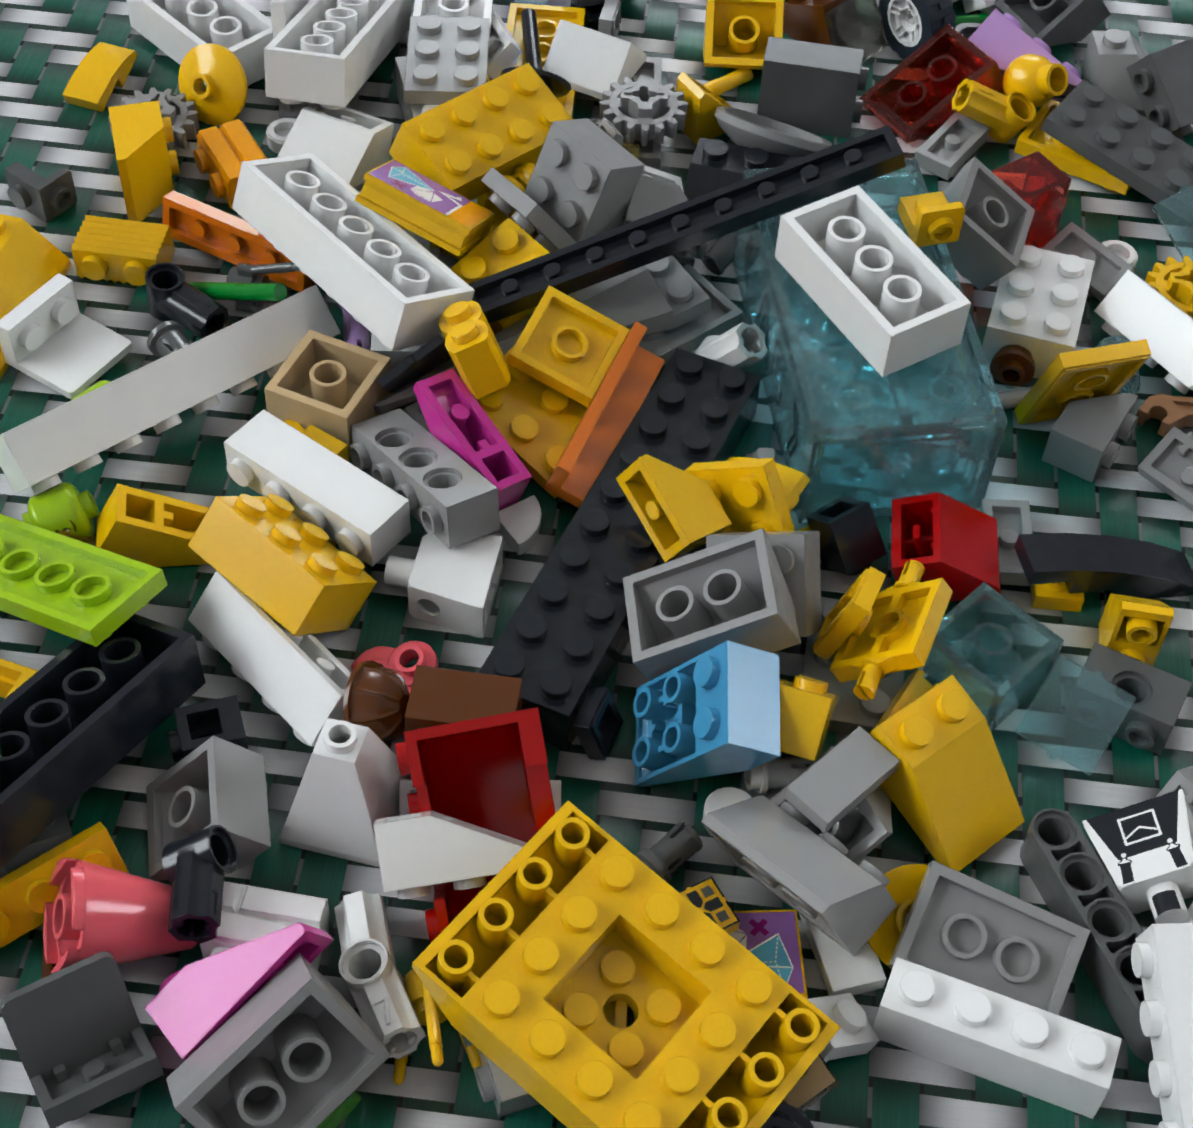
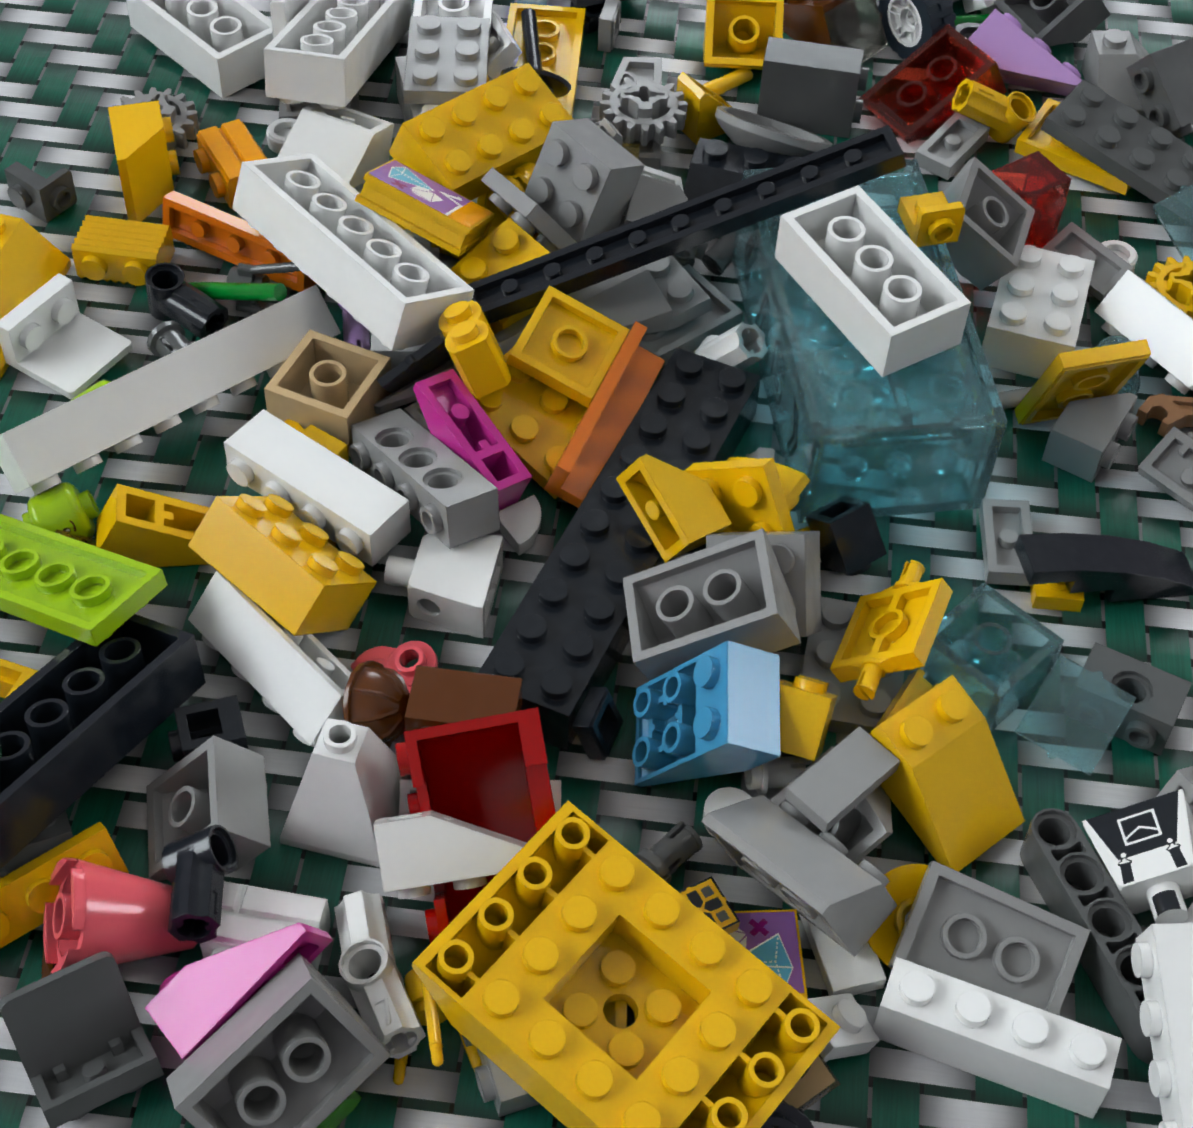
yellow slope [62,42,138,112] -> none
yellow dish [178,43,248,126] -> none
white slope [543,19,646,100] -> none
yellow plate [812,566,886,661] -> none
red slope [891,492,1001,602] -> none
reddish brown plate [990,345,1036,386] -> none
yellow piece [1003,54,1068,108] -> none
yellow slope [1099,593,1174,666] -> none

